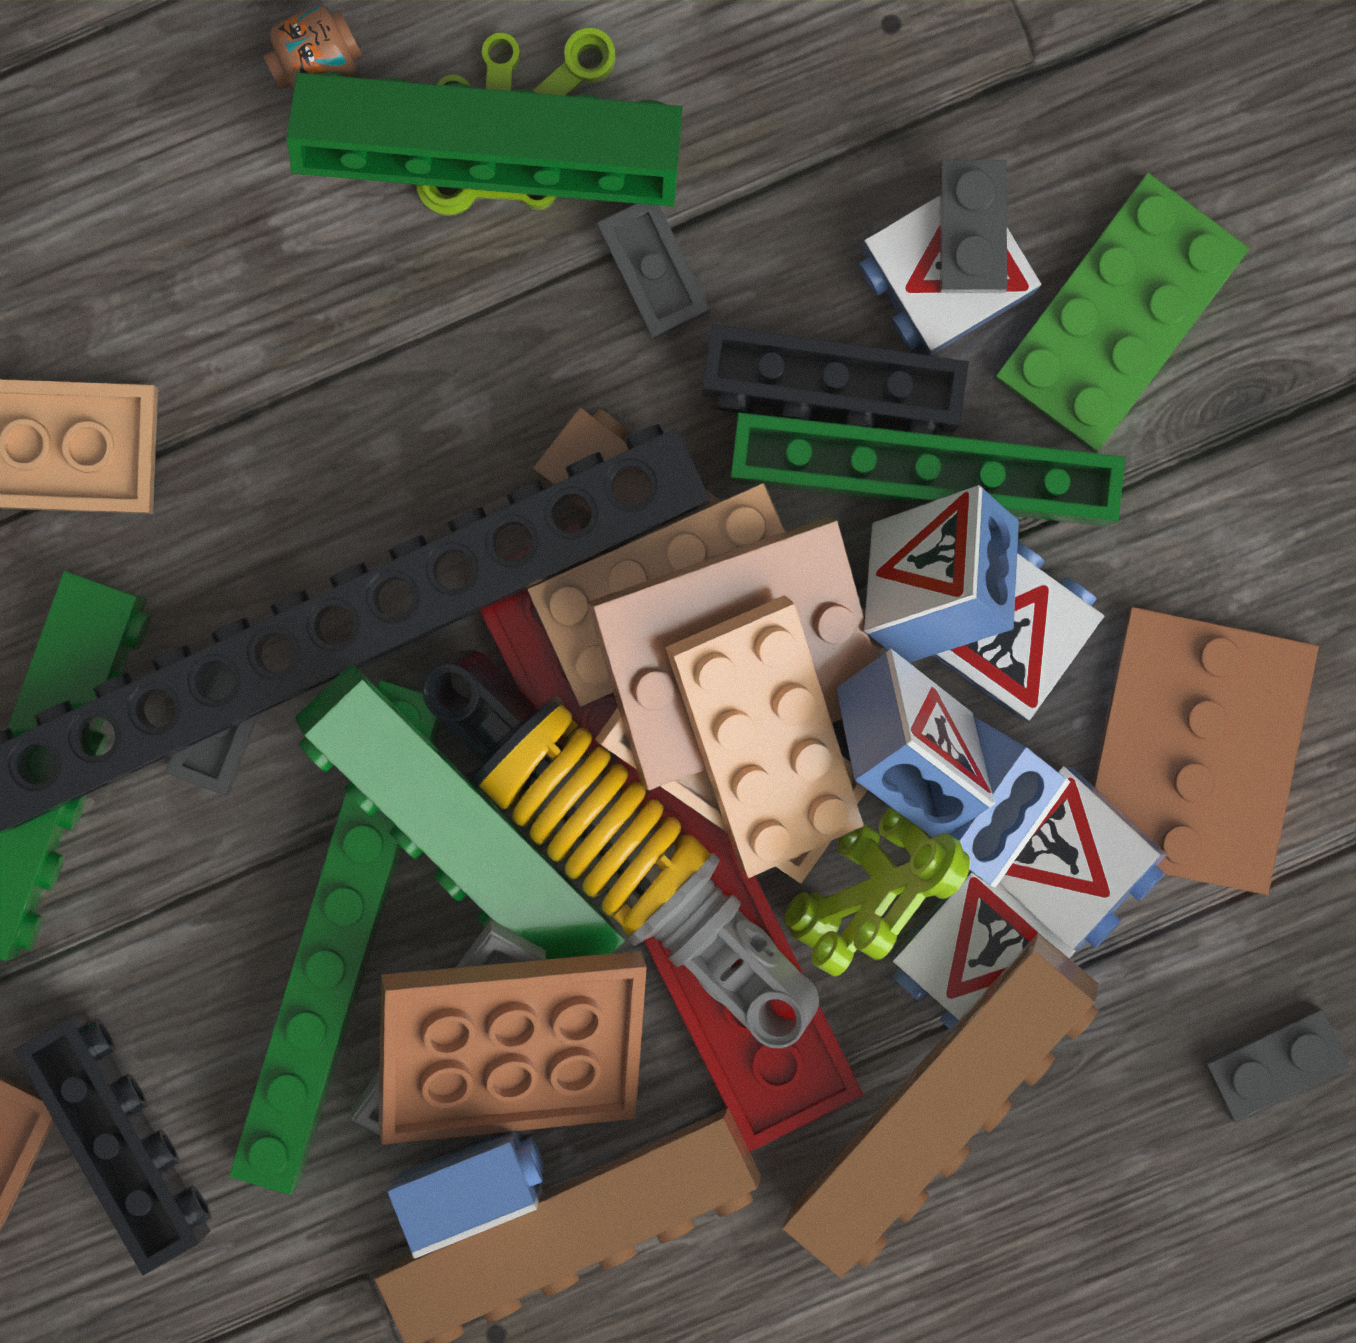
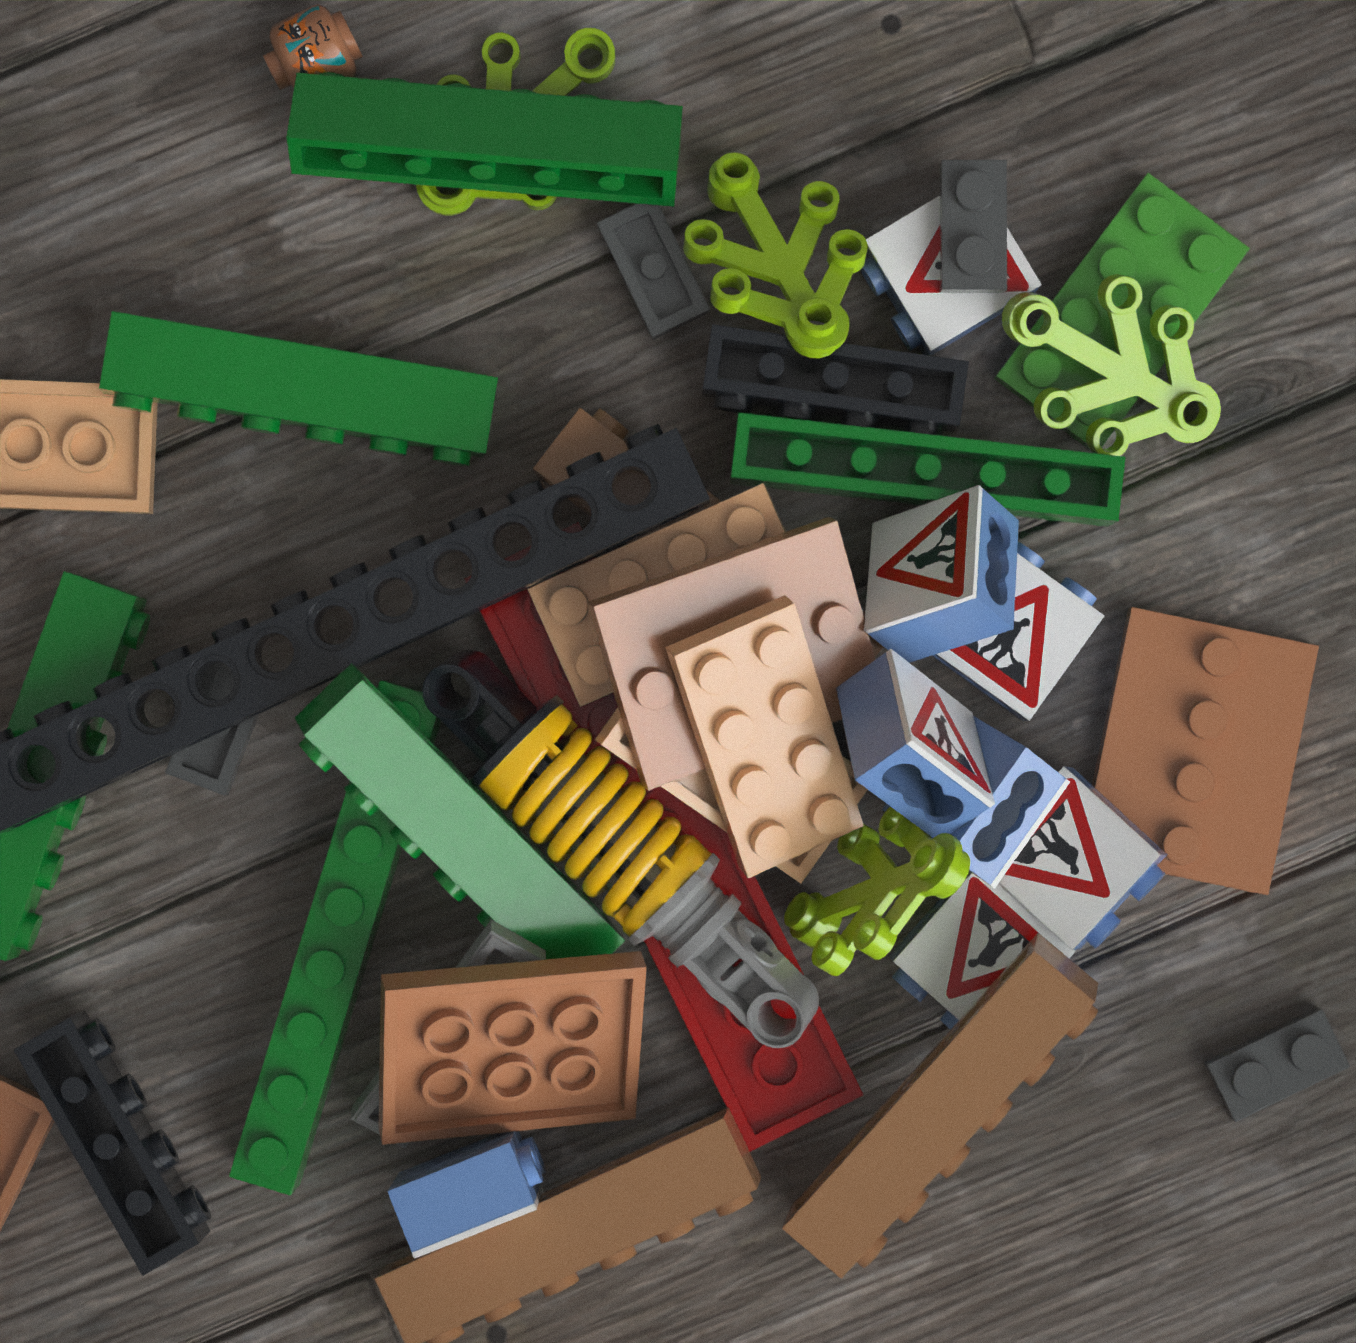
none -> green brick [99,311,498,466]
none -> lime plant [683,152,868,358]
none -> lime plant [1002,274,1221,456]

